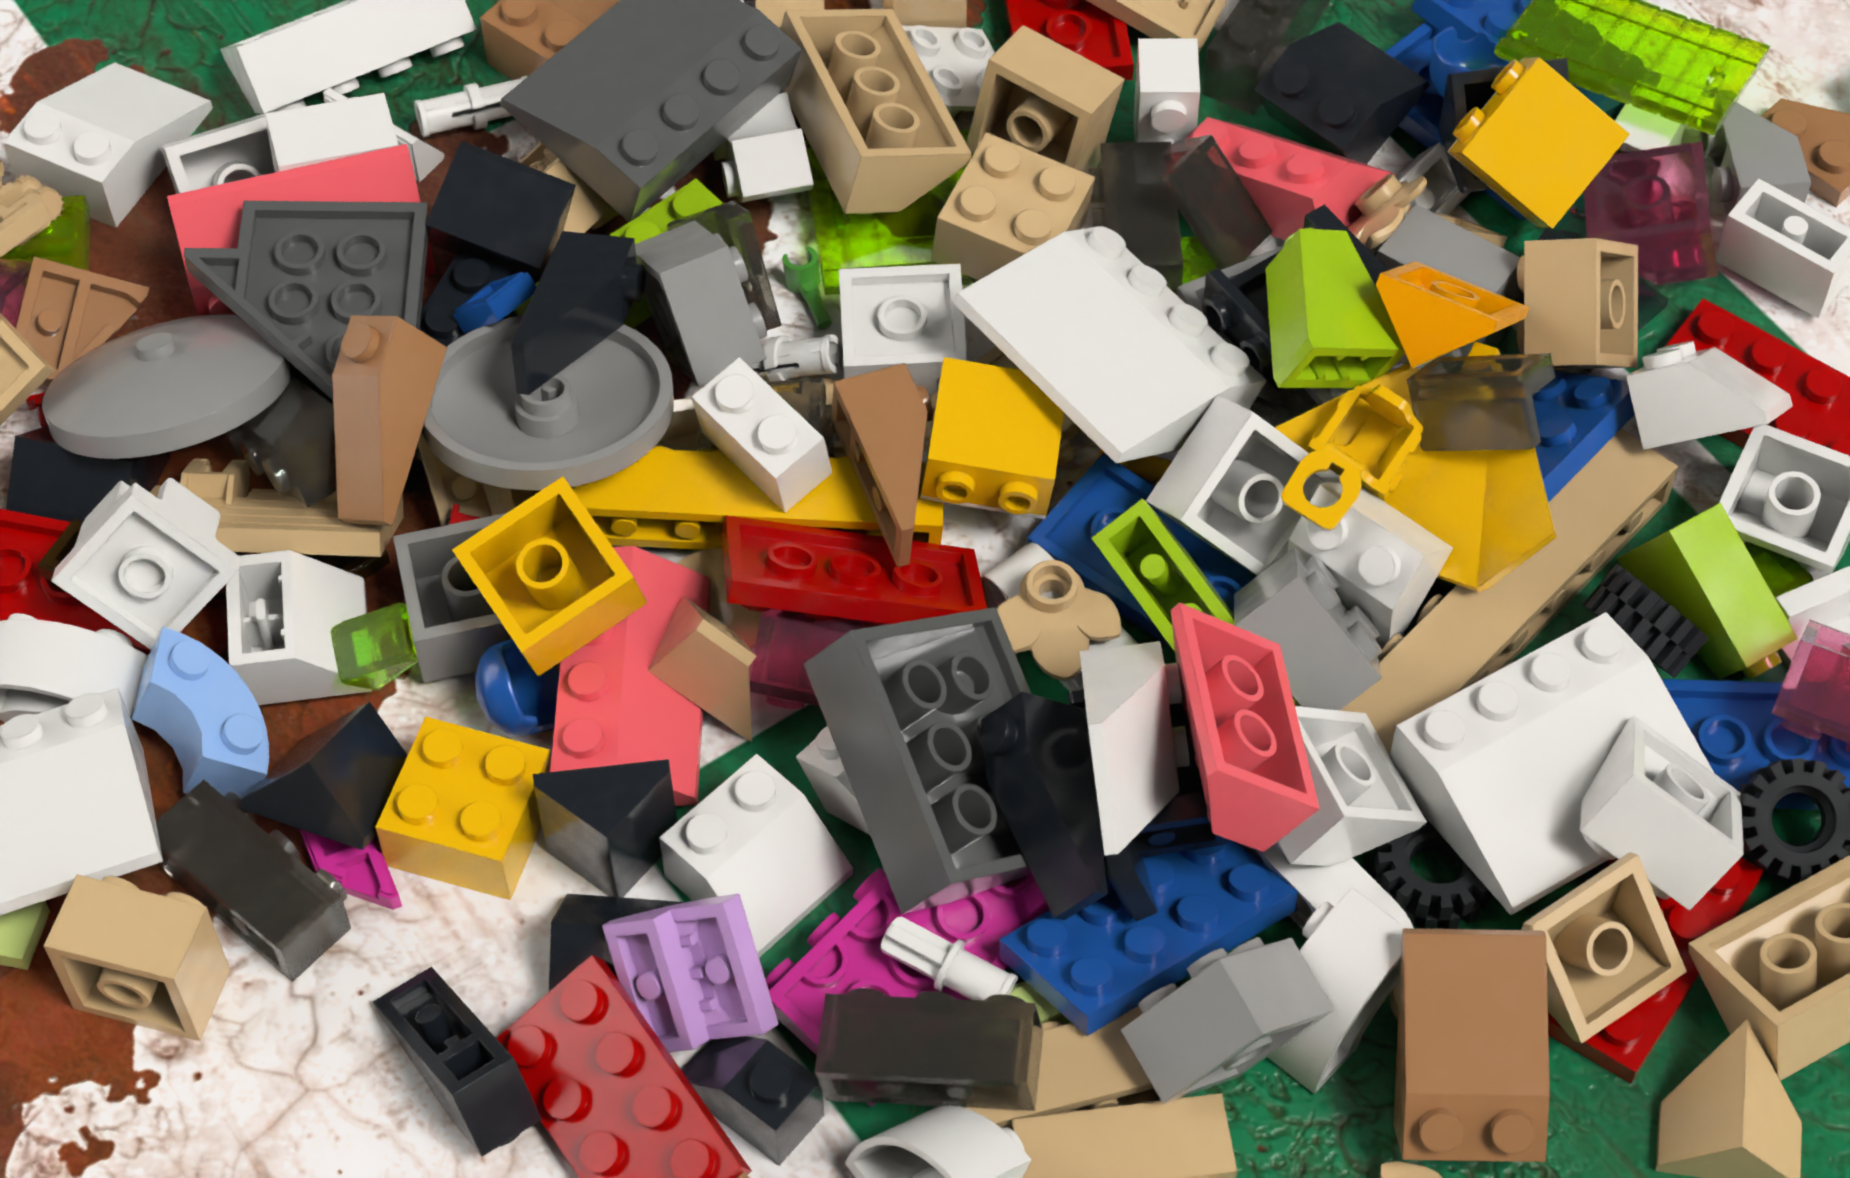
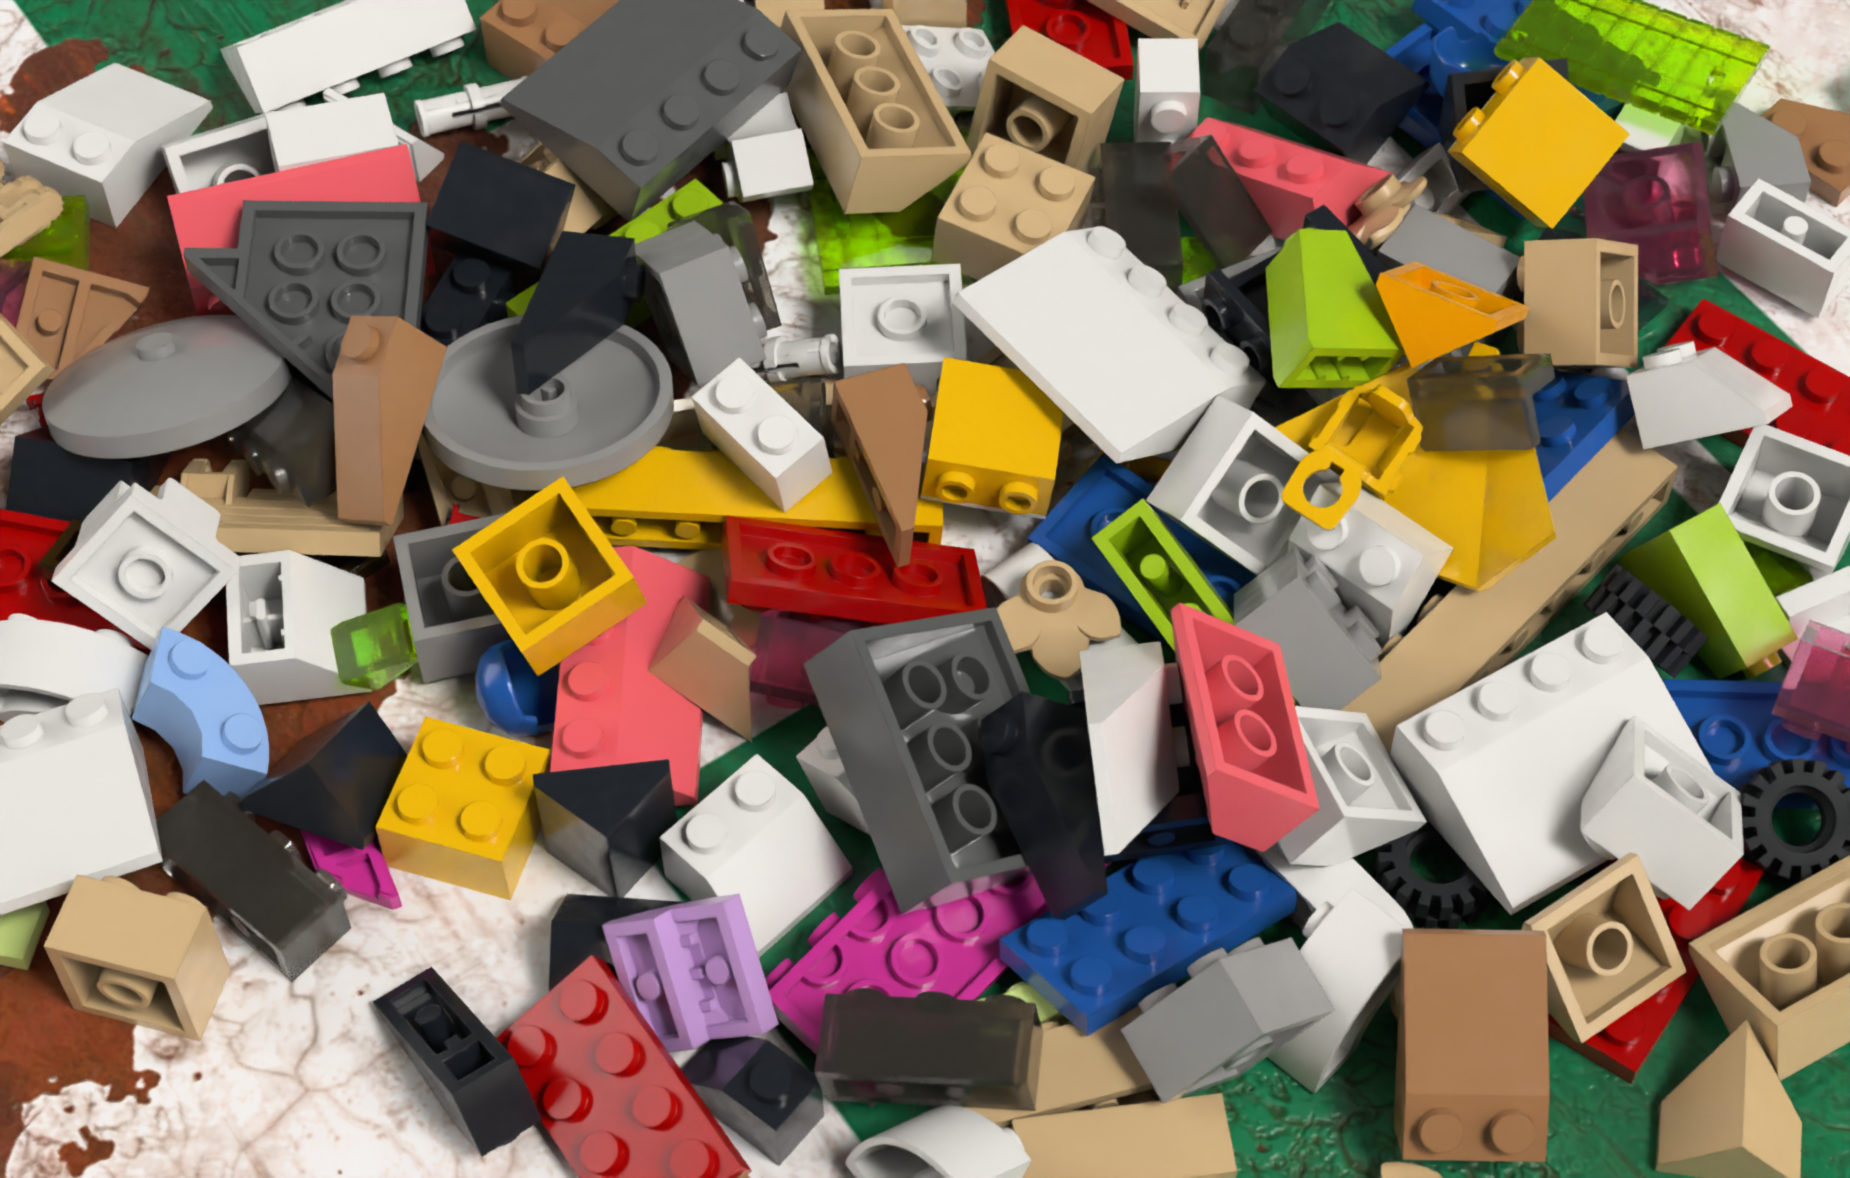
blue tile [452,272,536,333] -> none
bright green hand [782,247,832,330] -> none
white axle [880,917,1018,1016] -> none
black tile [1101,832,1158,922] -> none

